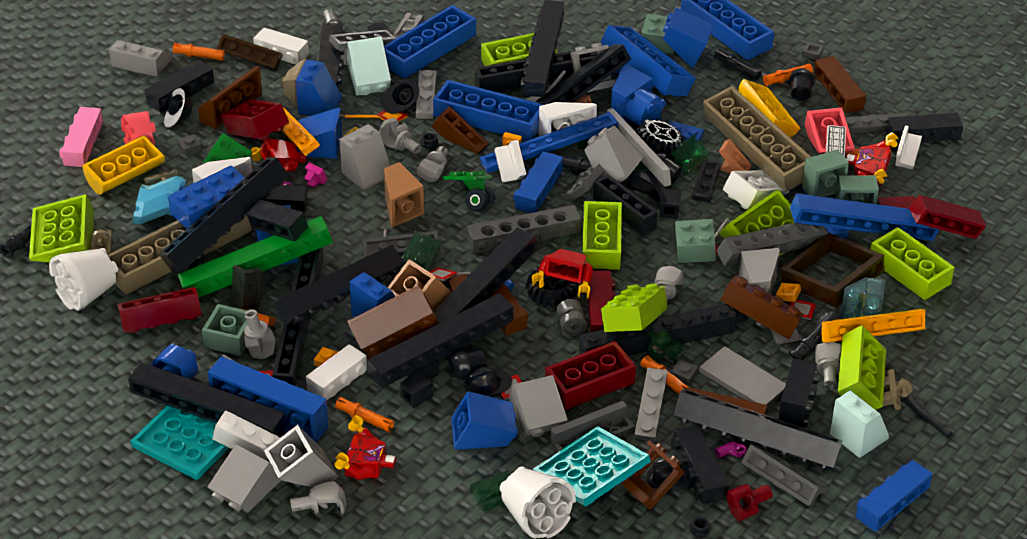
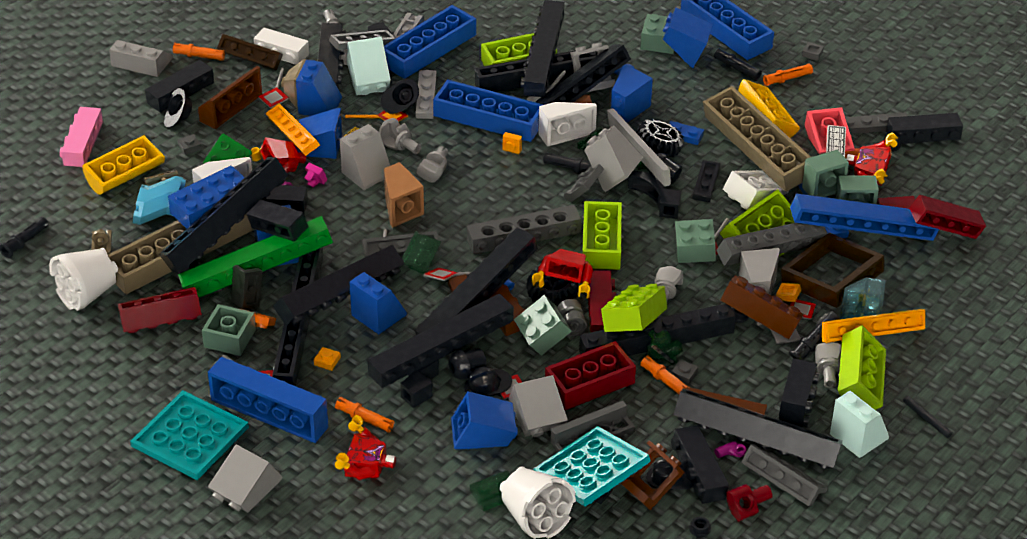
lime slope [29,194,94,263] -> none
coral brick [121,111,155,146] -> none
black brick [128,362,286,437] -> none
blue brick [151,344,198,380] -> none
white brick [213,410,280,464] -> none
dark red brick [221,100,289,140] -> none
light grey piece [244,310,275,359] -> none
light grey slope [264,425,339,488] -> none
light grey piece [290,481,347,514] -> none
white brick [306,344,367,400] -> none
reddish brown slope [347,285,440,359] -> none
medium nougat slope [387,259,451,310] -> none
black plate [420,133,438,149] -> none
reddish brown slope [431,106,488,154] -> none
plate [443,171,496,211] -> none
blue plate [480,112,618,173] -> none
white panel [494,140,526,183] -> none
blue brick [513,152,563,213] -> none
black brick [593,174,658,236] -> none
blue brick [600,25,696,97] -> none
blue brick [624,88,666,126] -> none
light grey plate [635,368,668,442] -> none
clear green plate [671,134,709,175] -> none
light grey tile [699,346,786,408] -> none
nougat slope [719,139,752,173] -> none
black piece [788,68,815,101] -> none
reddish brown brick [814,56,866,114] -> none
blue brick [856,460,933,532] -> none
lime brick [870,227,955,300] -> none
dark tan hips [883,369,913,410] -> none
white panel [895,125,922,170] -> none
none -> piece [258,68,289,109]
none -> sand green brick [514,295,572,356]

